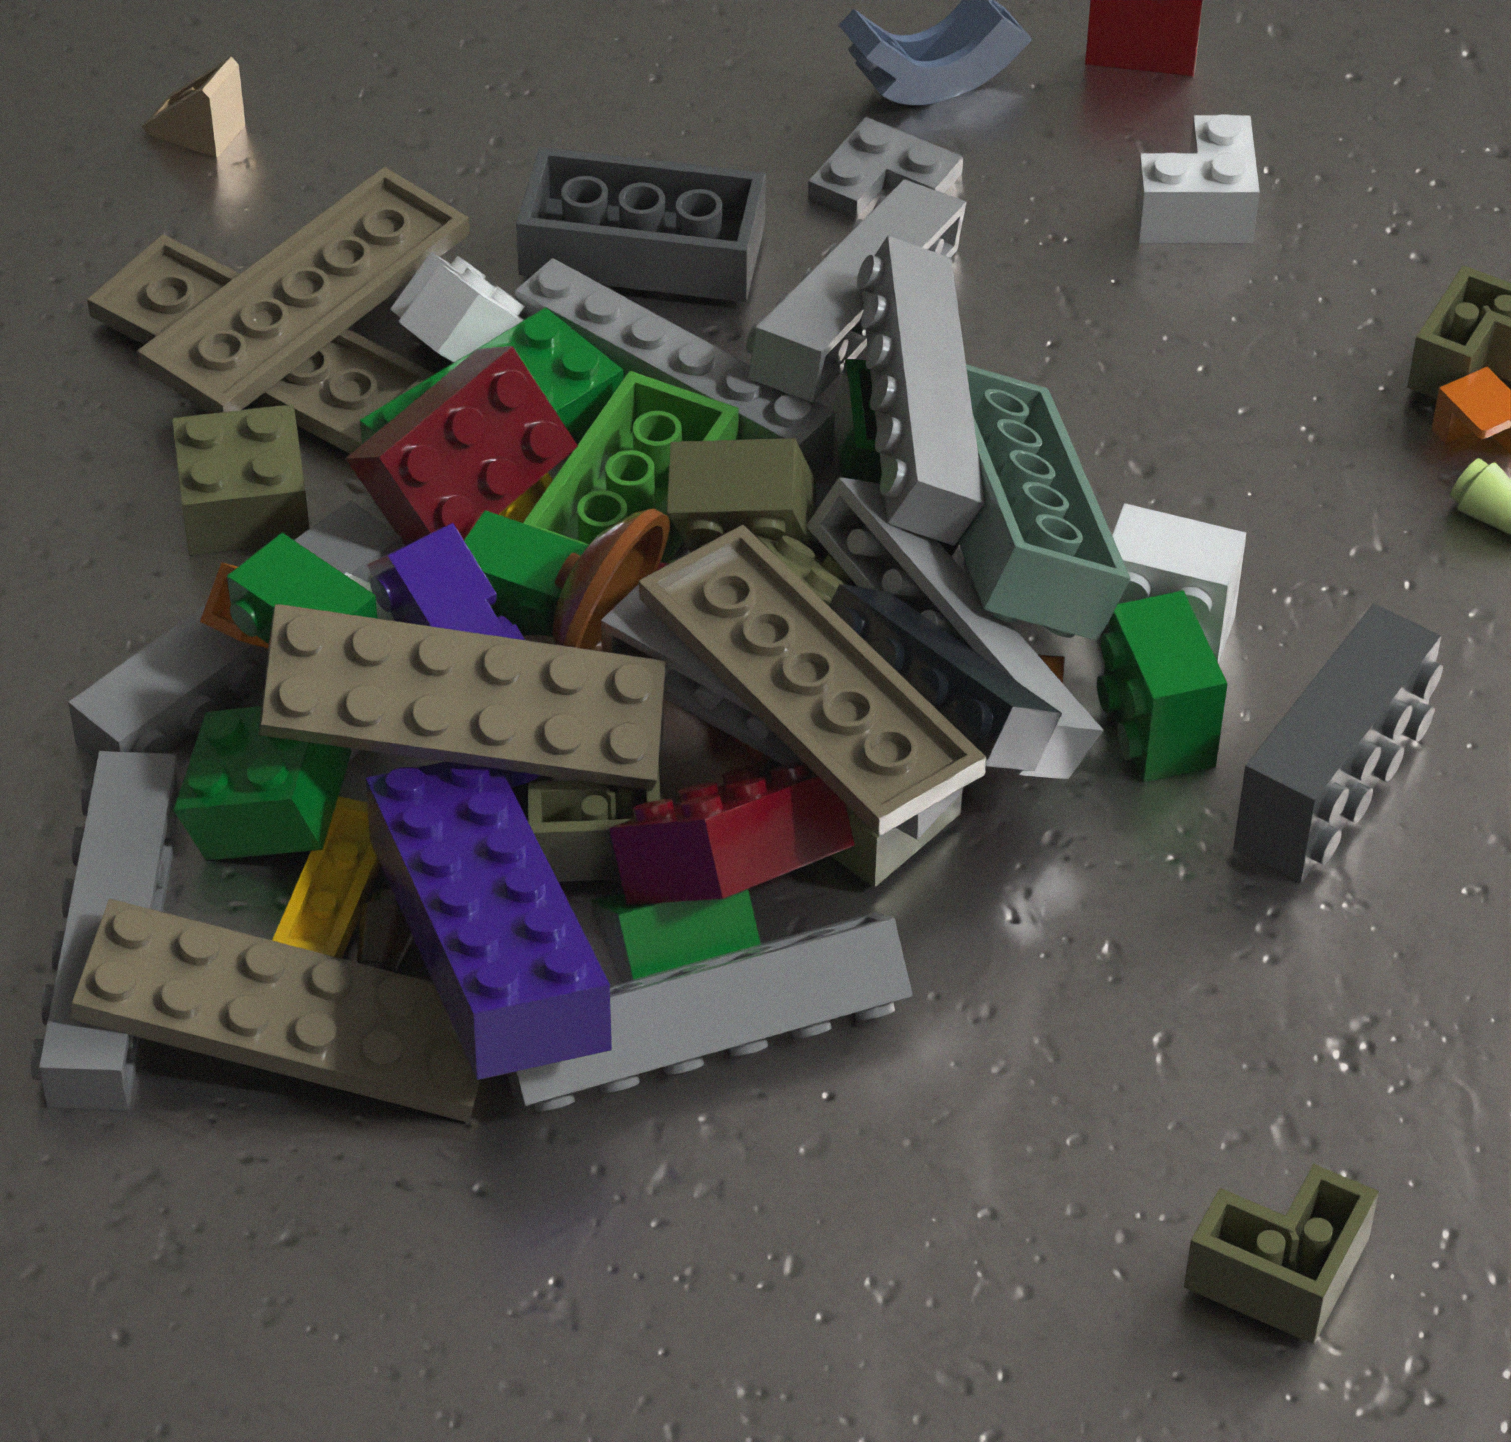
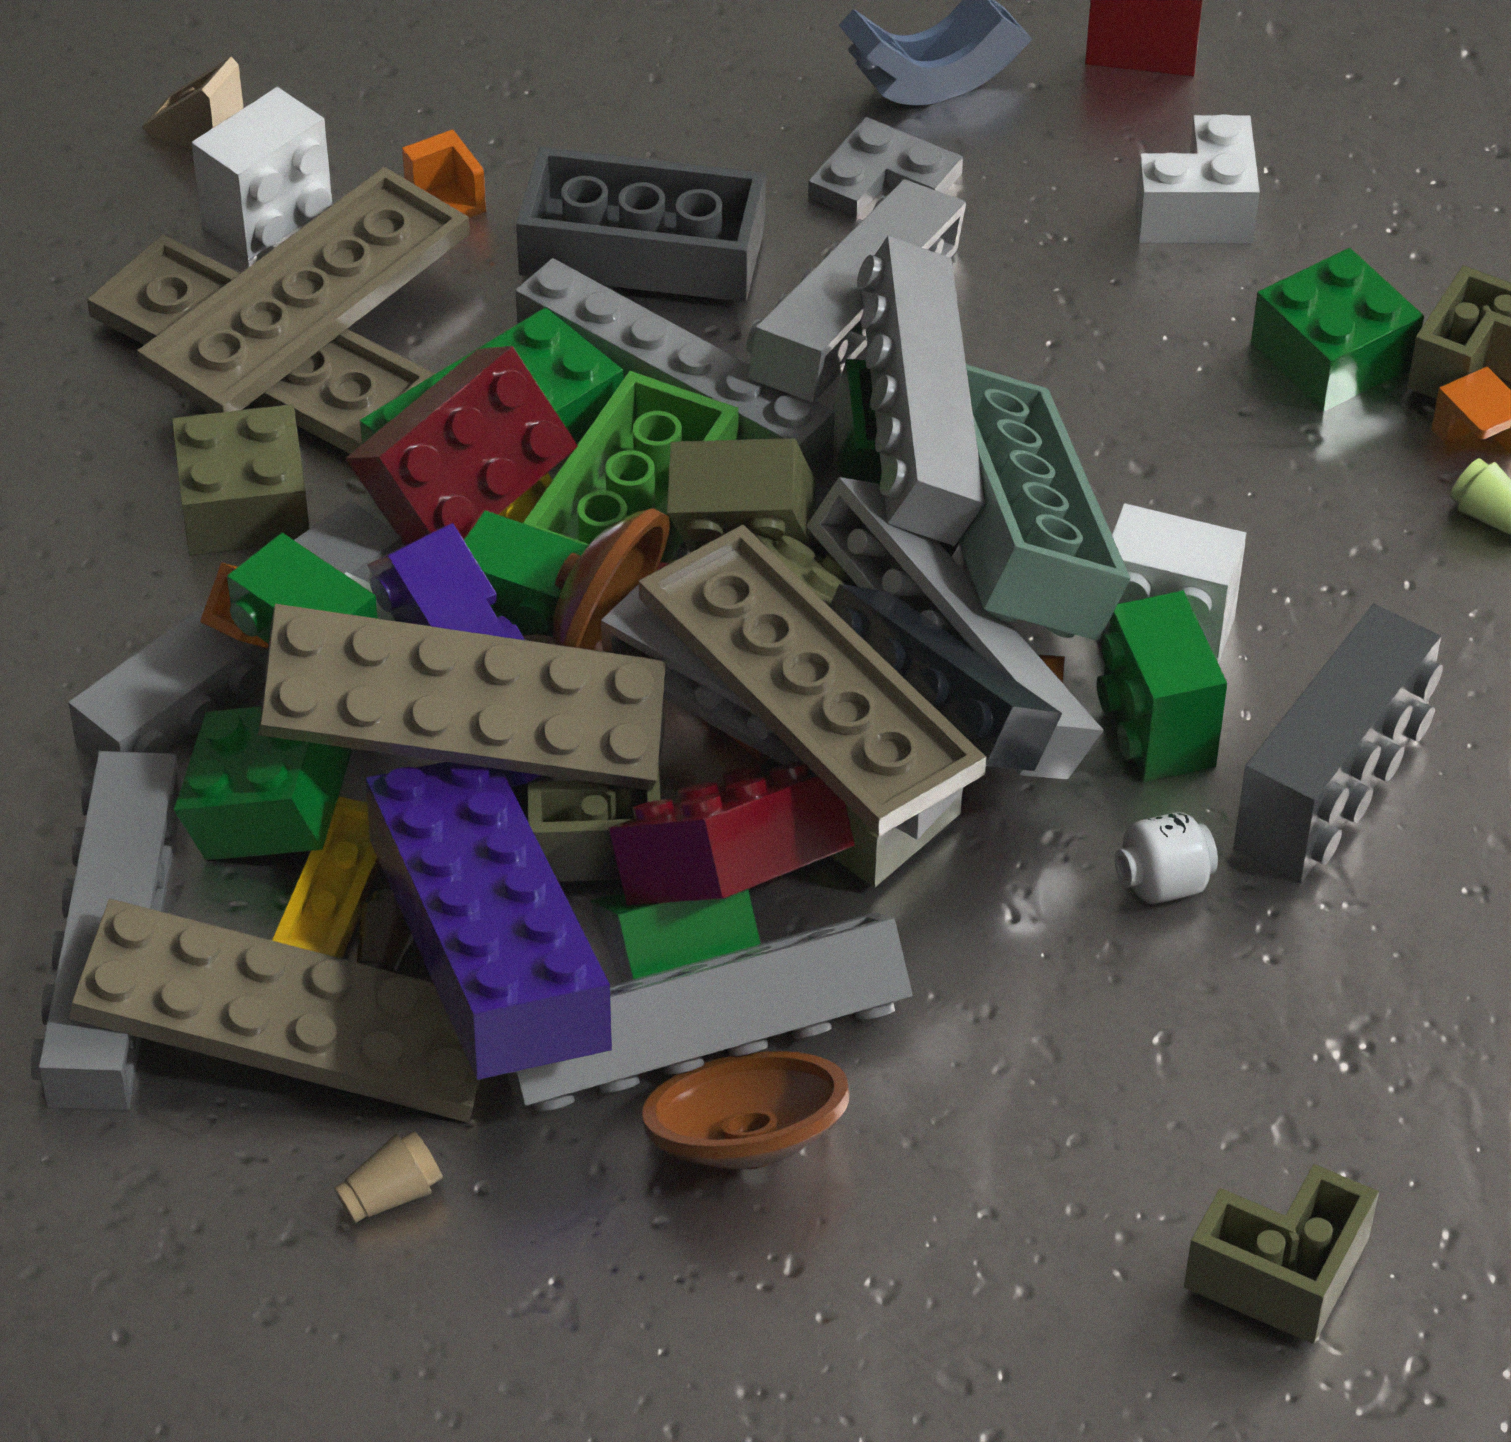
white brick [390,252,525,362] -> none
none -> white brick [191,87,332,261]
none -> tan cone [334,1131,443,1224]
none -> orange panel [402,129,486,218]
none -> dark orange dish [642,1051,850,1169]
none -> white head [1115,812,1218,905]
none -> green brick [1251,247,1424,412]

